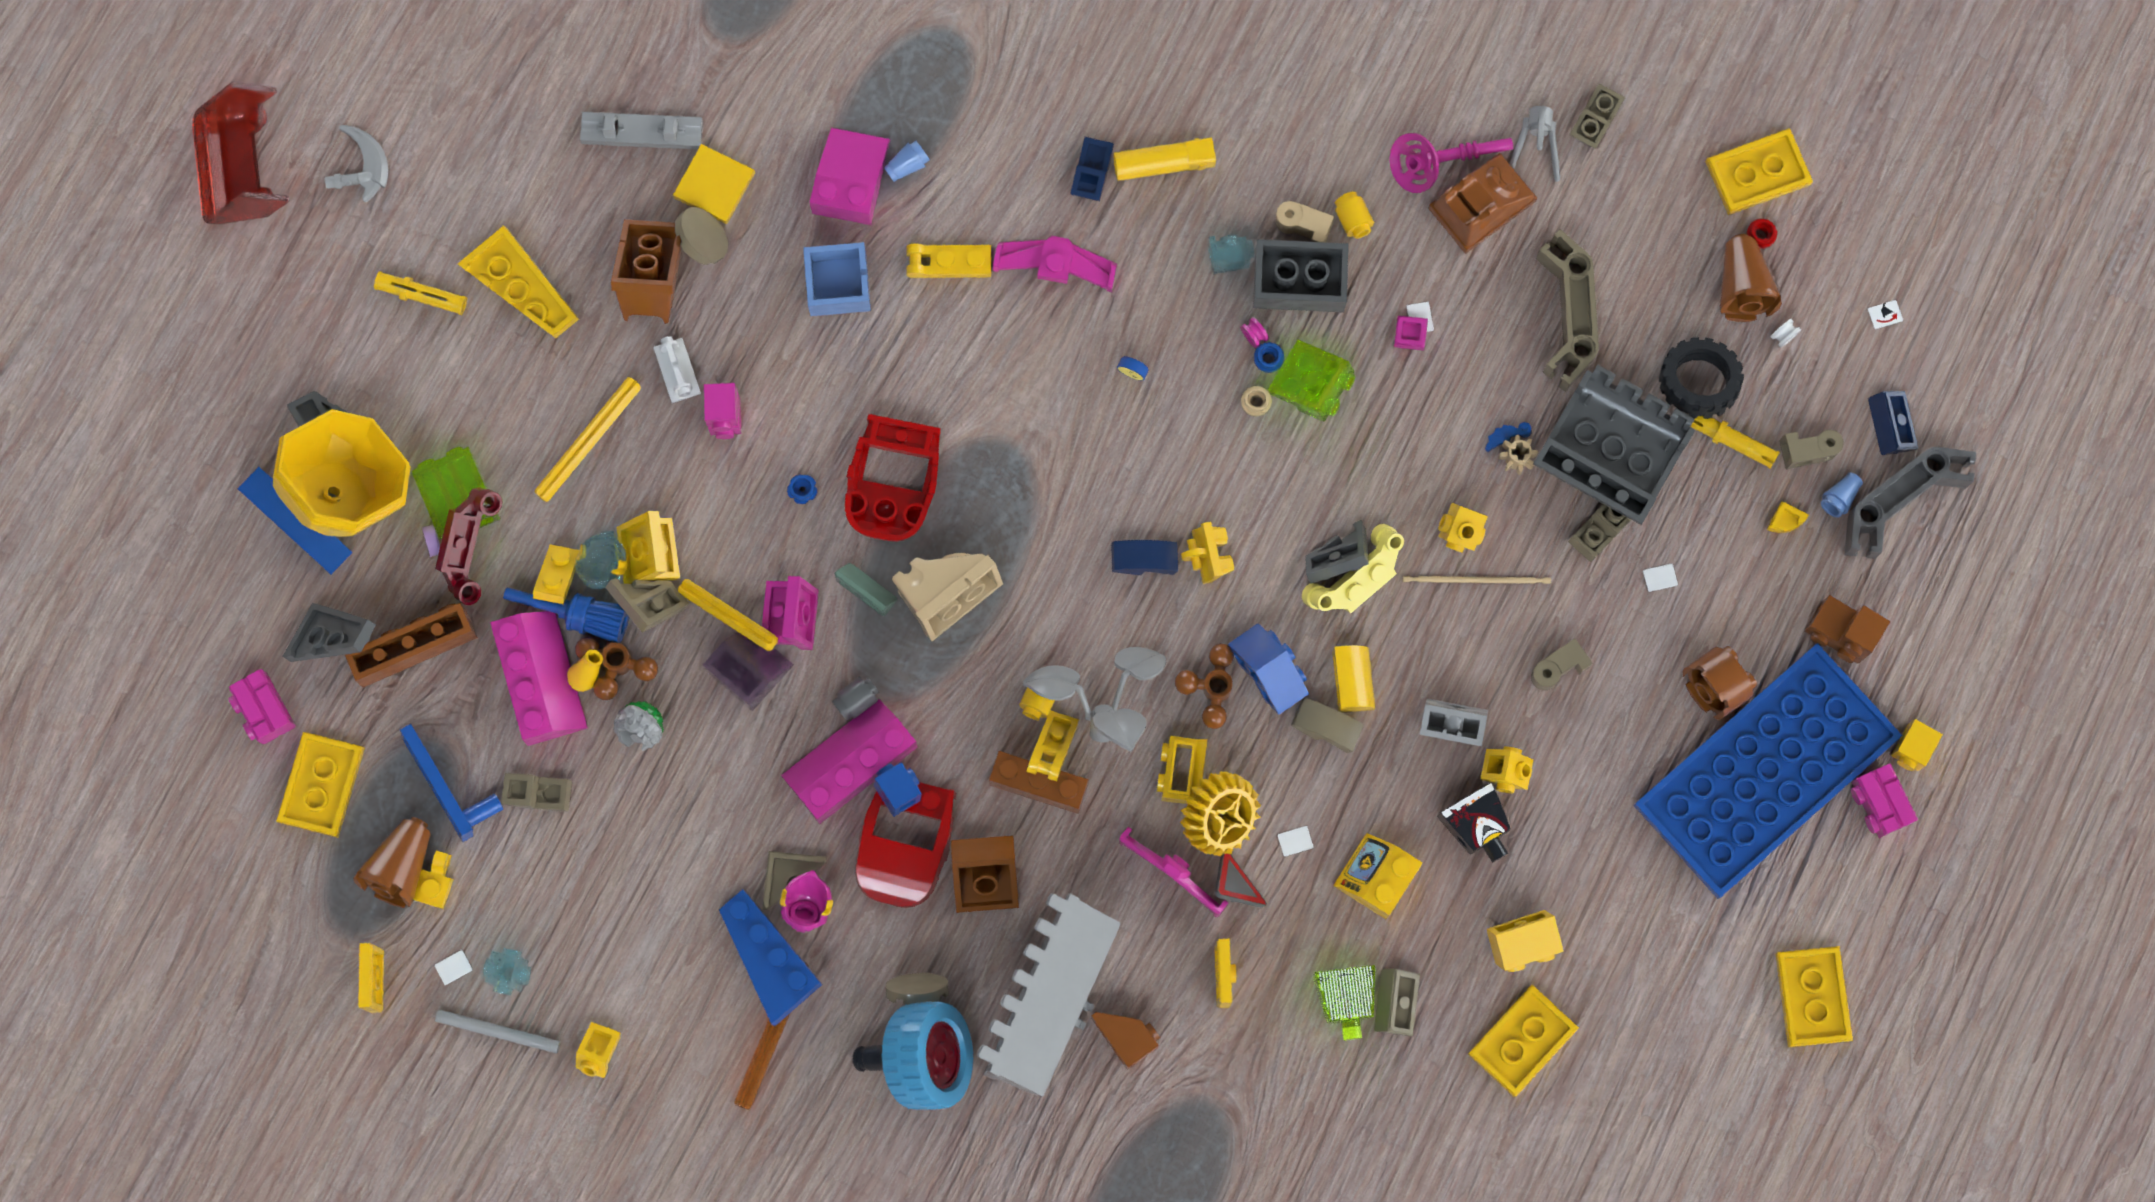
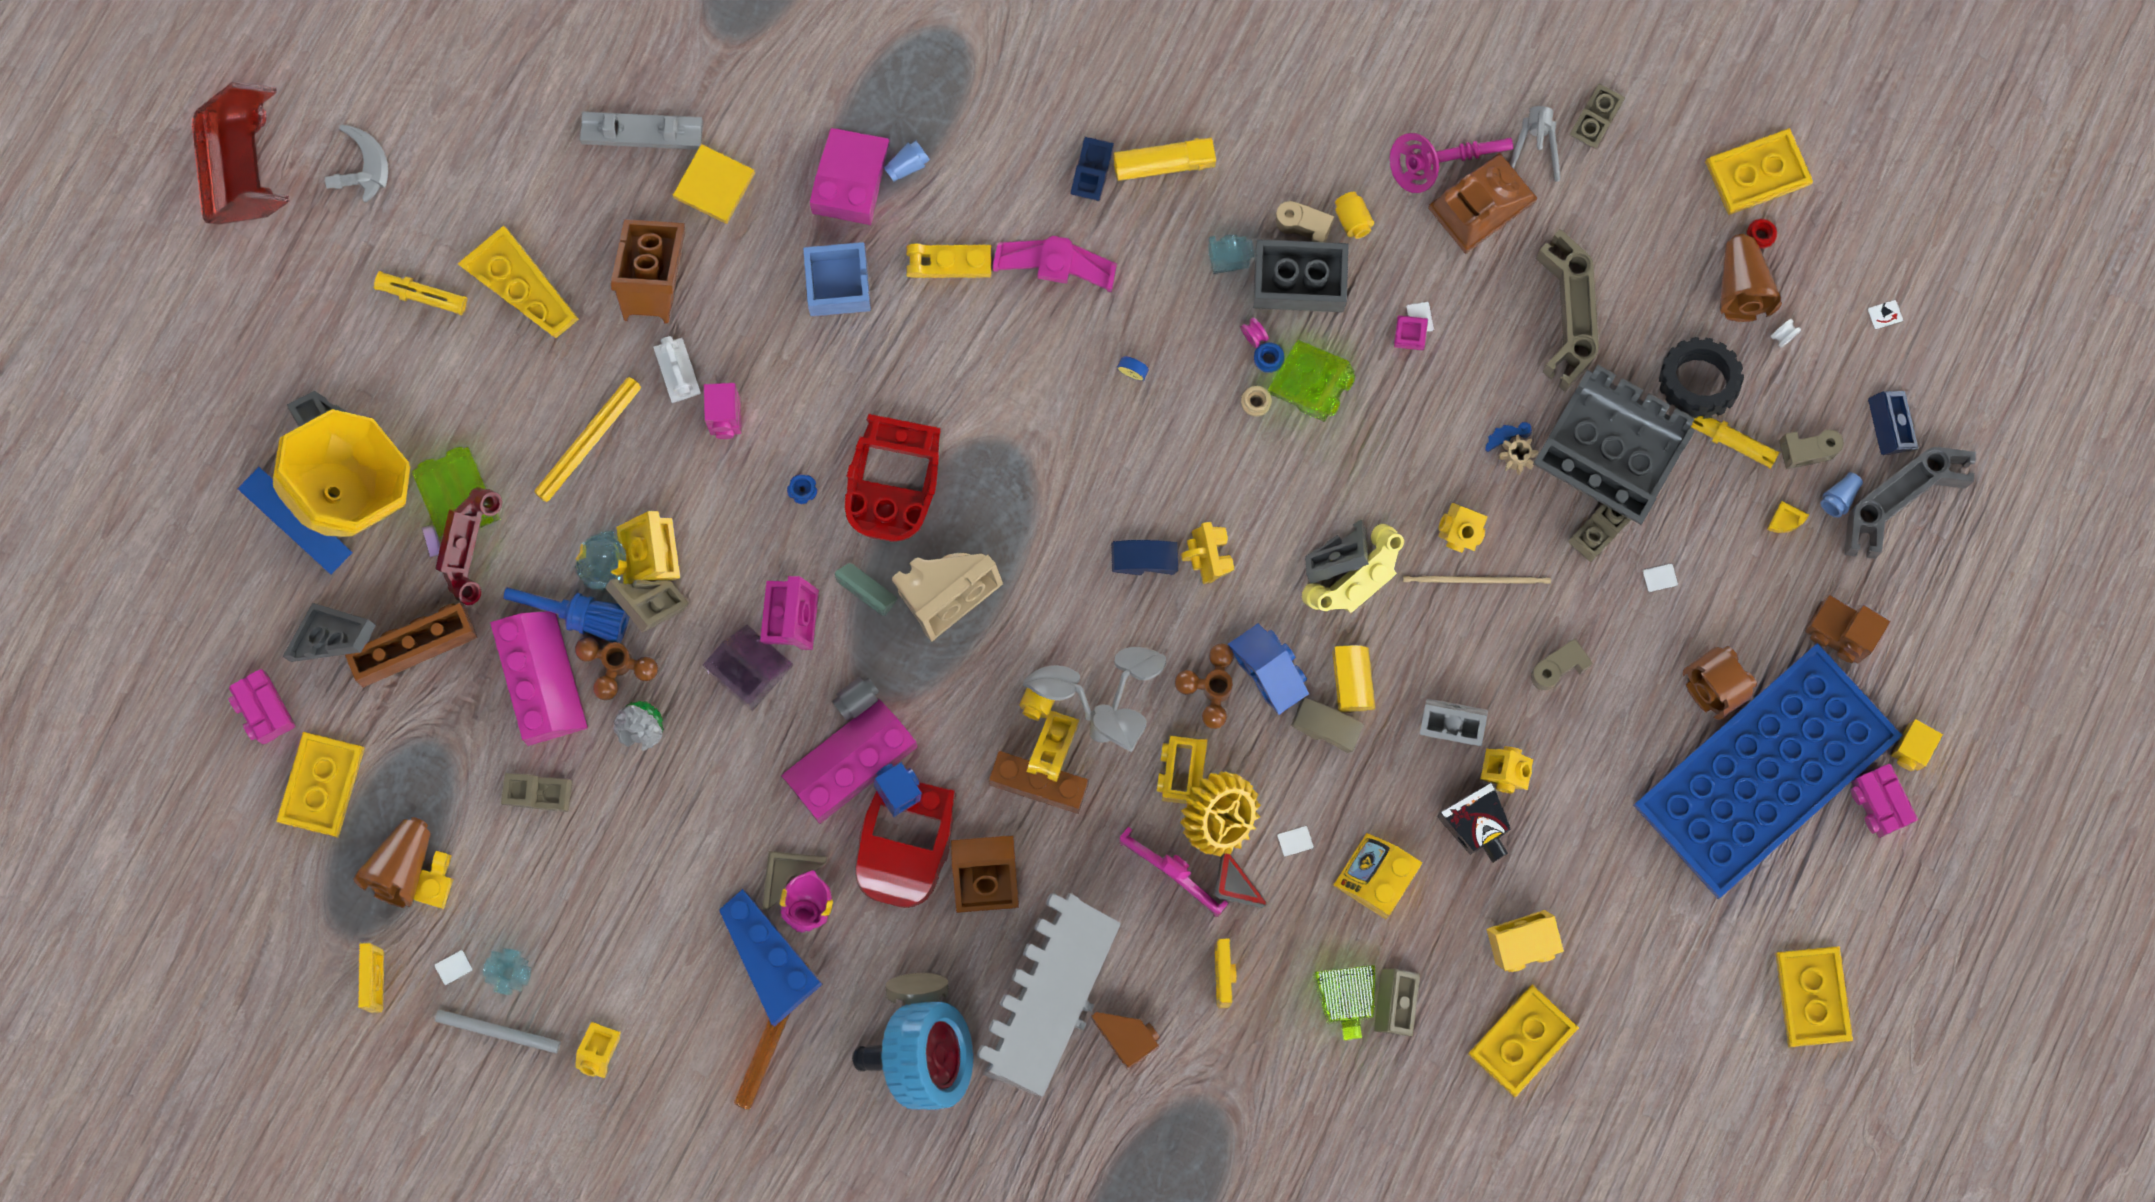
blue piece [400,724,503,842] -> none
yellow plate [533,544,580,605] -> none
yellow cone [567,650,603,692] -> none
dark tan tile [675,207,728,265] -> none
yellow axle [678,579,778,651] -> none

